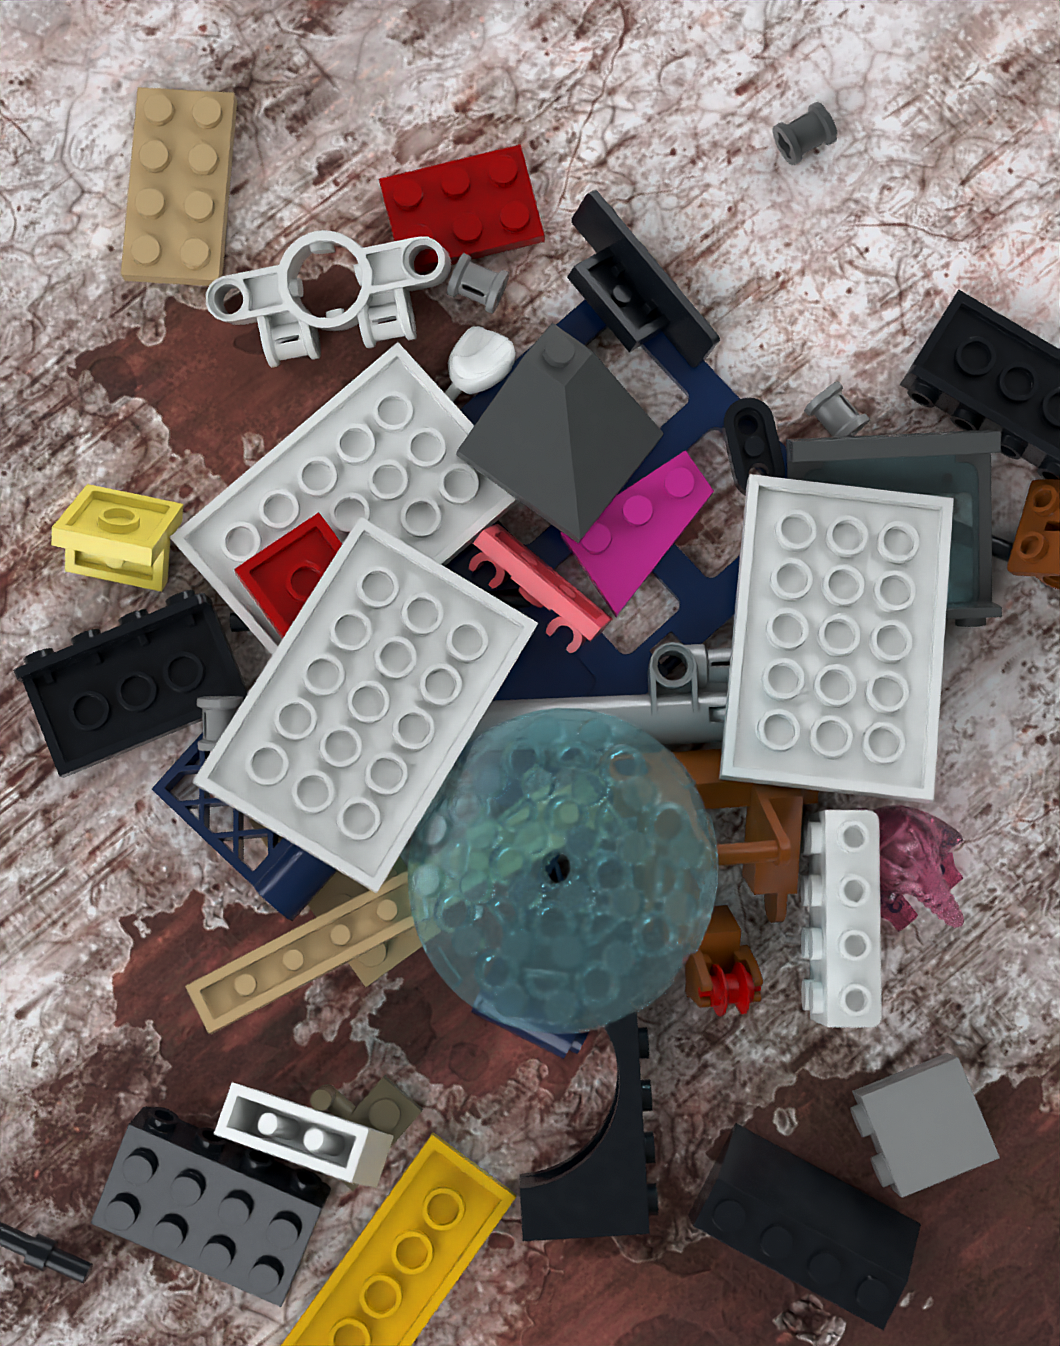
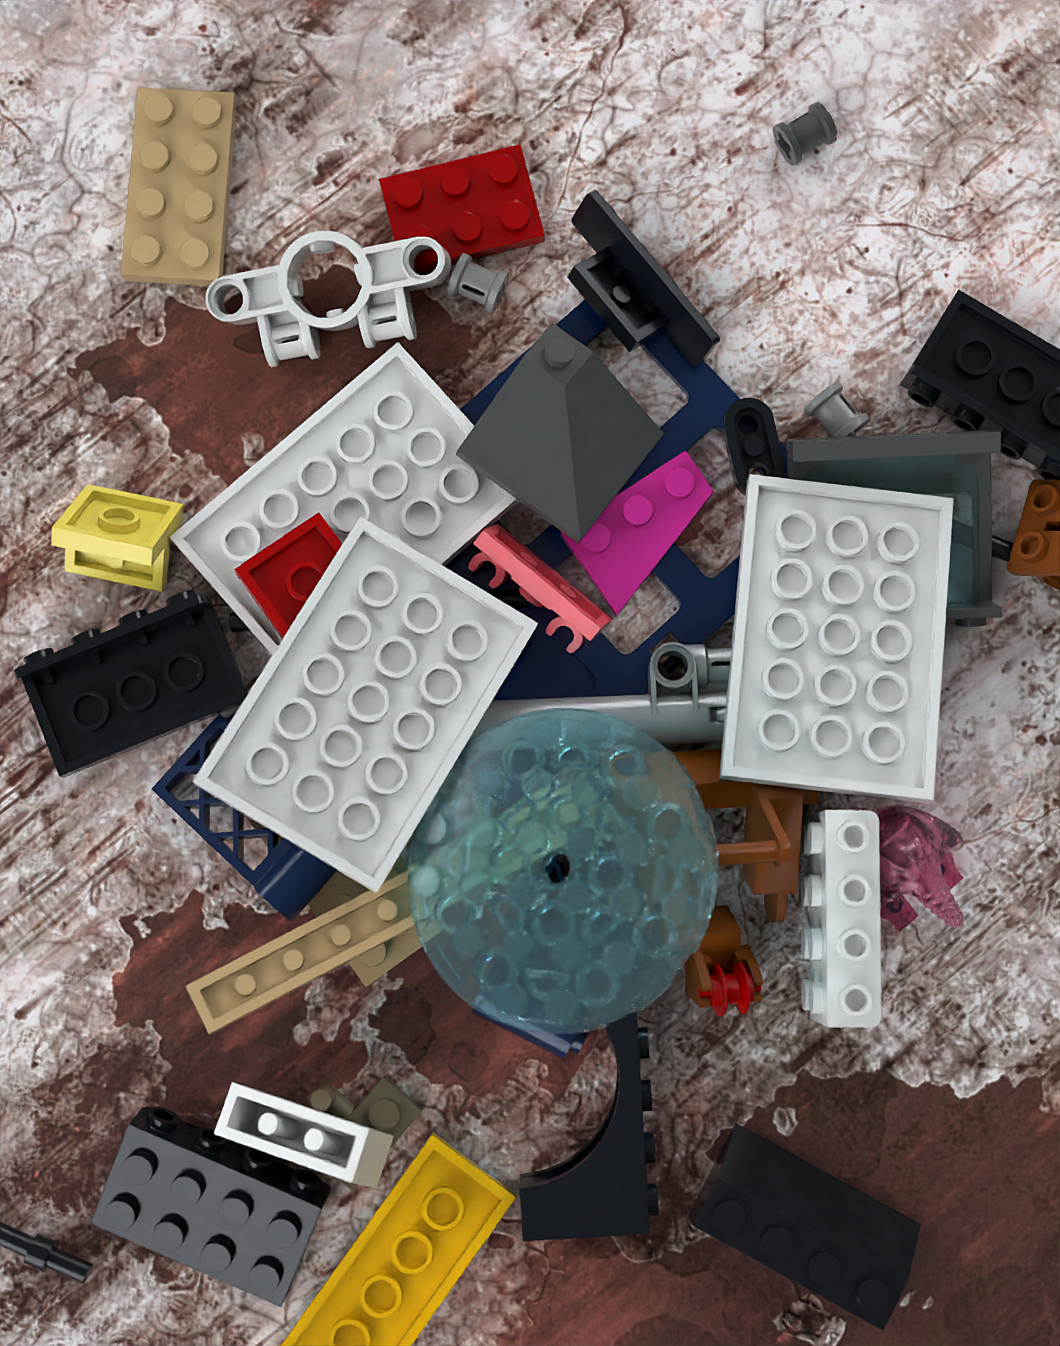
light grey bush [197,696,243,751] -> none
white piece [445,326,516,402] -> none
light grey brick [850,1053,1000,1197] -> none

